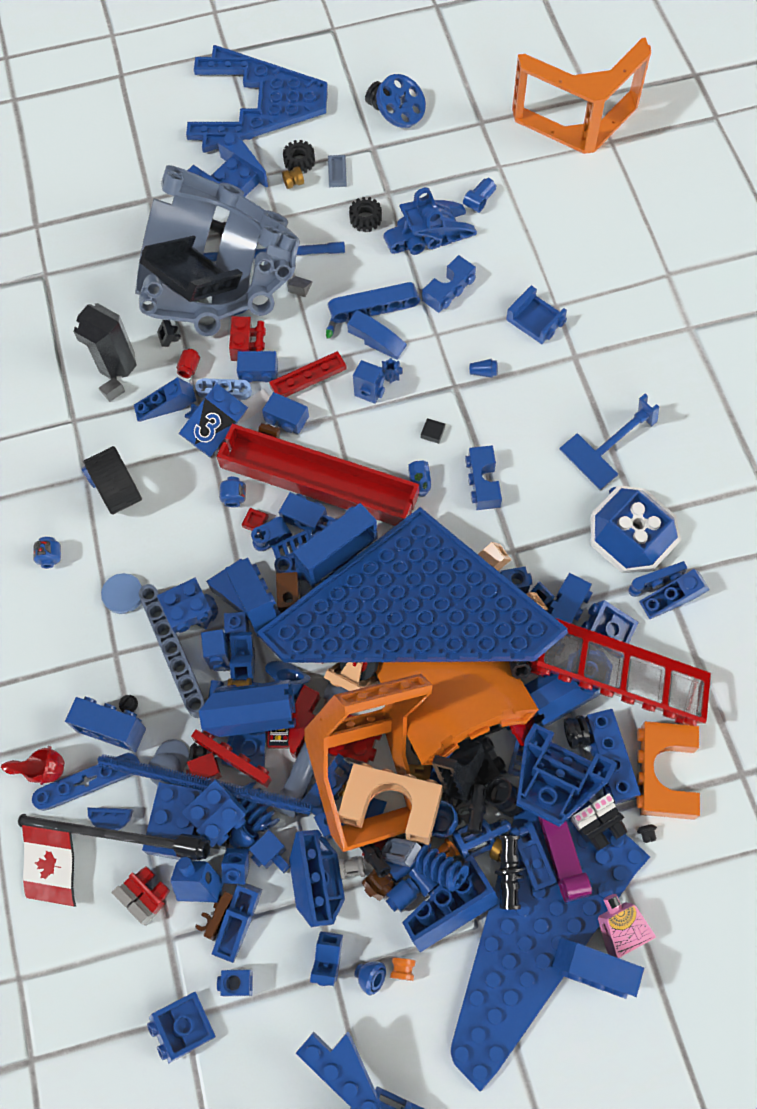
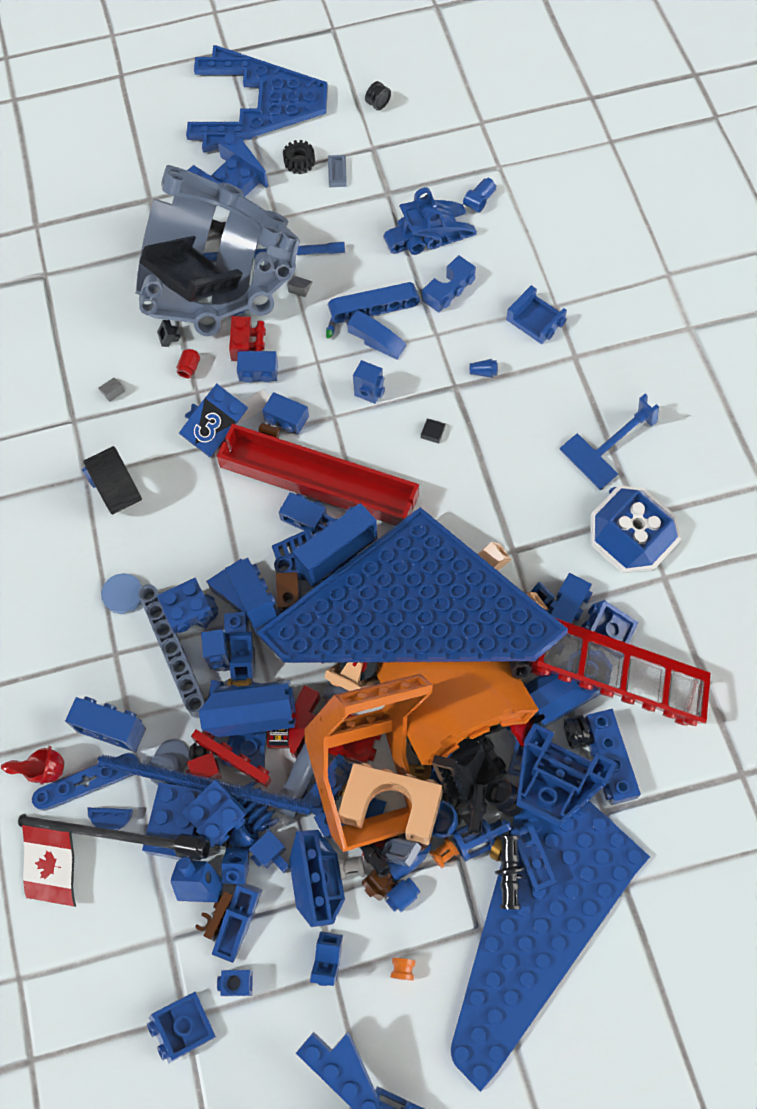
blue head [33,537,61,569] -> none
black brick [73,303,137,379] -> none
hips [111,866,171,926] -> none
black piece [119,695,138,713] -> none
blue slope [134,377,197,422] -> none
light blue beam [195,378,252,400] -> none
blue head [219,476,246,507] -> none
red tile [241,508,269,533] -> none
blue piece [251,517,292,551] -> none
blue piece [265,661,311,700] -> none
red plate [269,351,347,397] -> none
pearl gold wheel [282,166,304,189] -> none
black tyre [349,197,382,232] -> none
blue brick [354,961,386,996] -> none
blue wedge [376,74,426,128] -> none
blue gear [381,358,403,384] -> none
blue wedge [402,854,500,952] -> none
blue rock [408,460,431,497] -> none
blue brick [408,867,440,898] -> none
blue piece [415,845,469,892] -> none
blue arch [465,445,502,510] -> none
blue brick [500,566,533,594] -> none
orange window [512,37,651,154] -> none
magenta beam [538,816,592,903] -> none
blue brick [552,938,644,999] -> none
black hips [570,793,627,851] -> none
bright pink torso [598,894,656,958] -> none
blue plate [628,561,688,597] -> none
orange arch [636,721,700,820] -> none
black piece [637,824,657,843] -> none
blue slope [639,569,710,619] -> none

